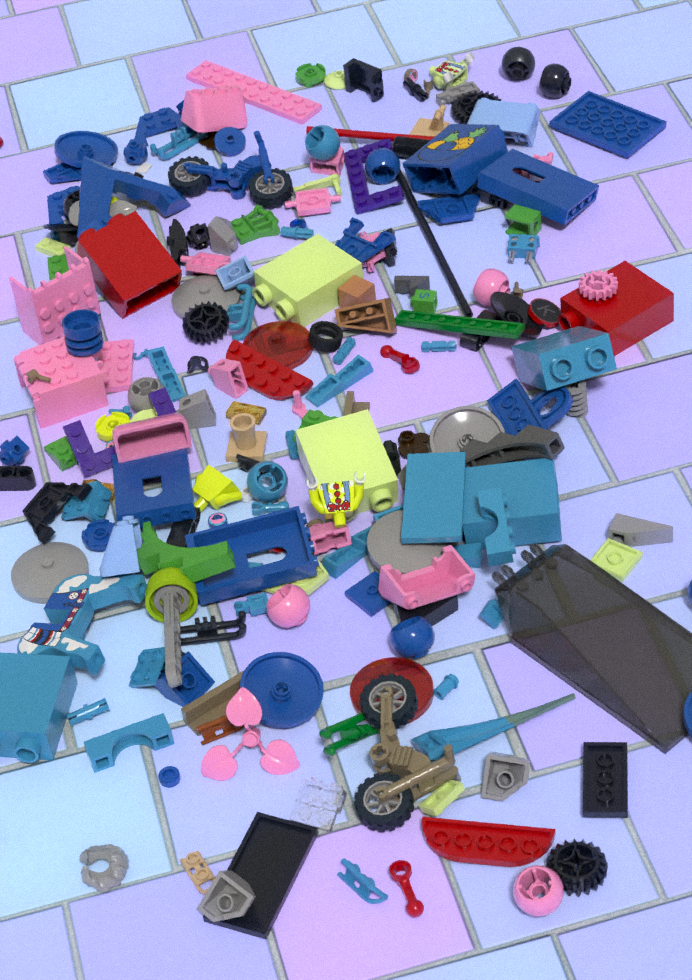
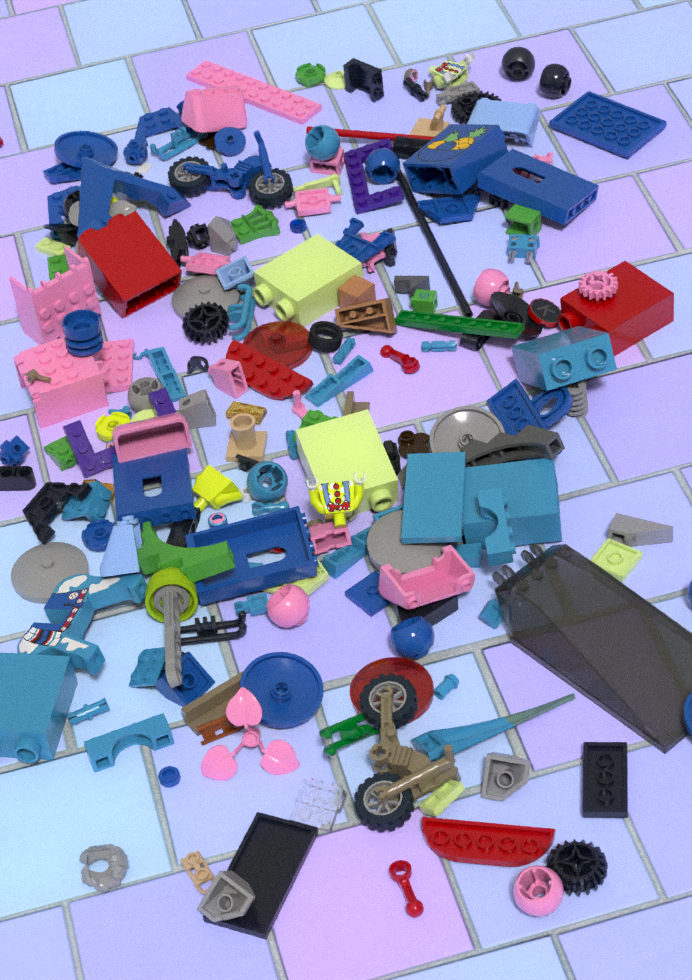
dark azure axle [280,226,314,240] -> none
dark azure piece [337,858,389,904] -> none

